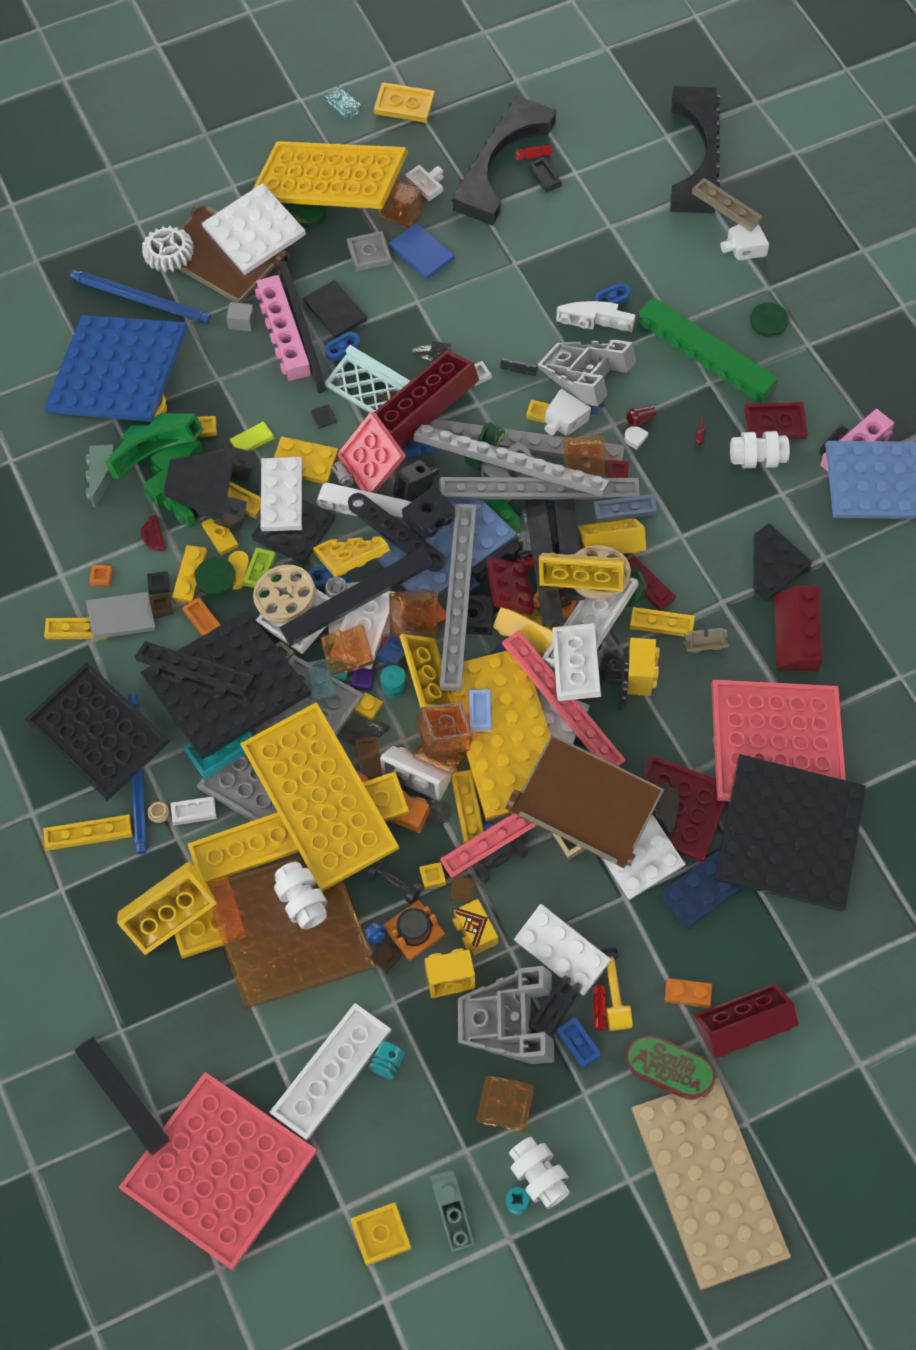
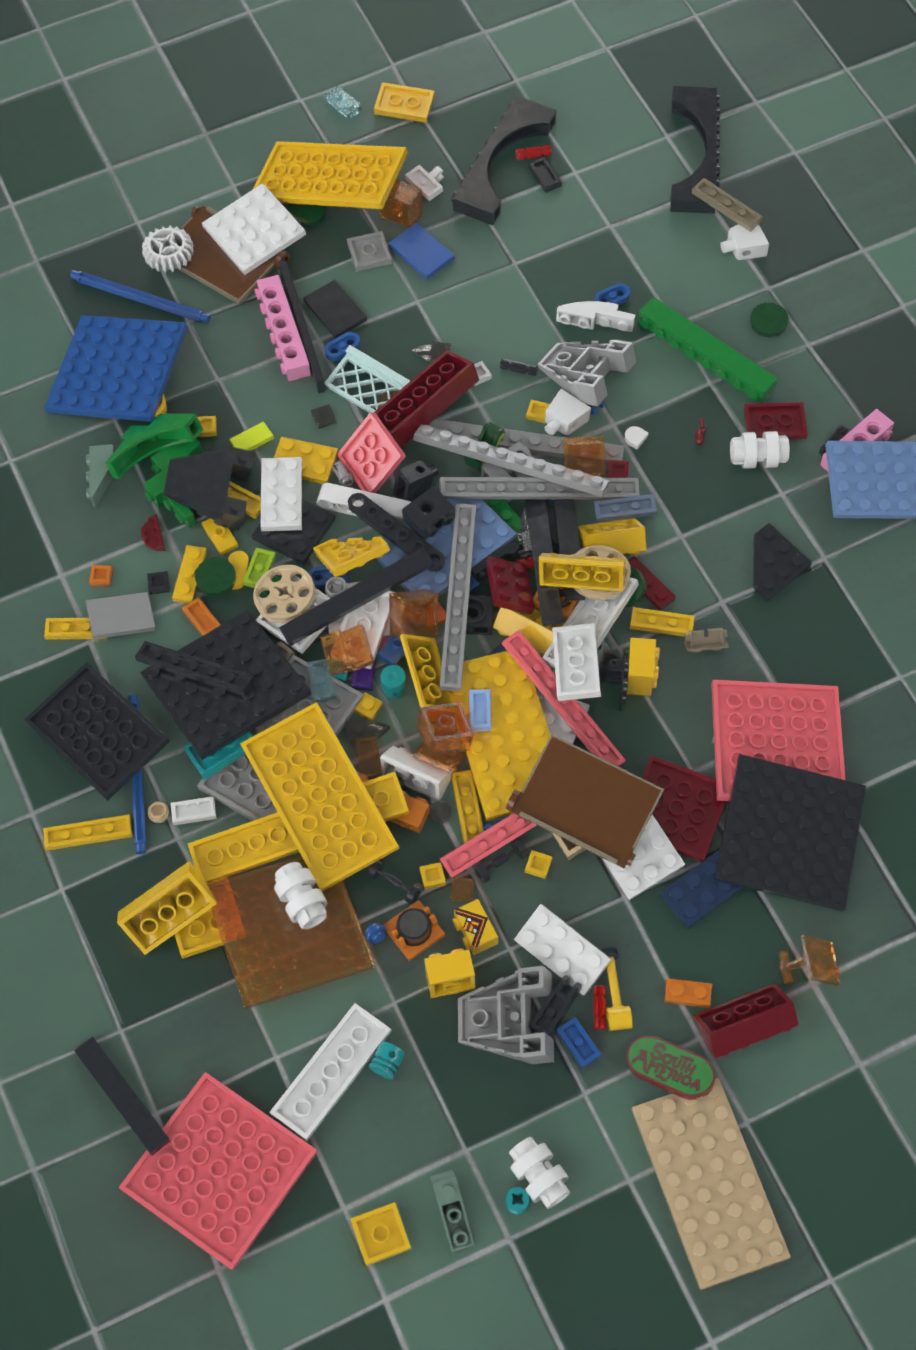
dark brown plate [149,593,174,619] -> none
light grey panel [226,302,255,332] -> none
dark brown plate [369,941,401,973] -> none
blue plate [401,438,436,457] -> none
clear orange slope [476,1076,534,1132] -> none
dark red cone [626,405,657,427] -> none
clear smoke slope [652,782,680,838] -> none
dark red slope [774,585,822,671] -> none
none -> yellow plate [525,850,553,879]
none -> clear orange plate [778,935,841,985]

